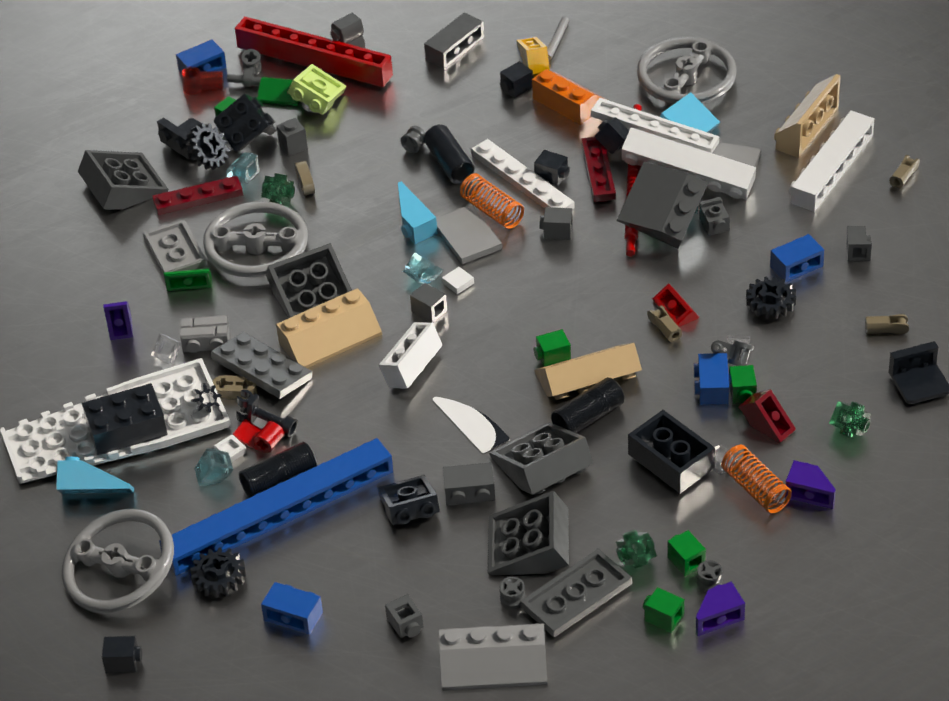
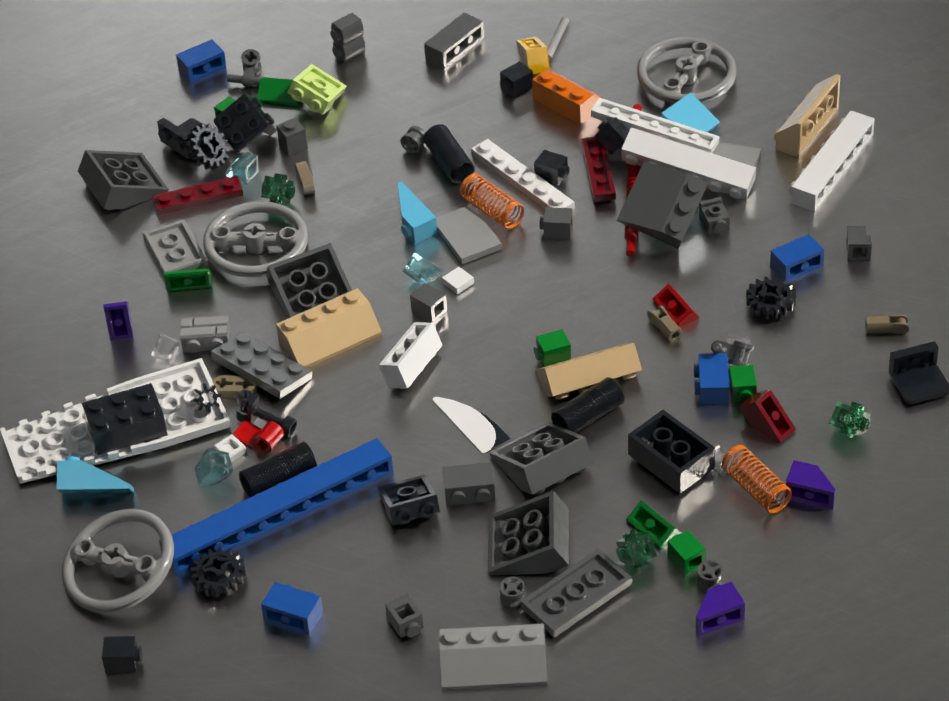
clear red piece [182,67,224,95] -> none
red brick [234,16,393,87] -> none
green brick [643,587,685,633] -> none
dark tan bar [889,155,920,189] -> none
none -> green slope [626,500,681,548]

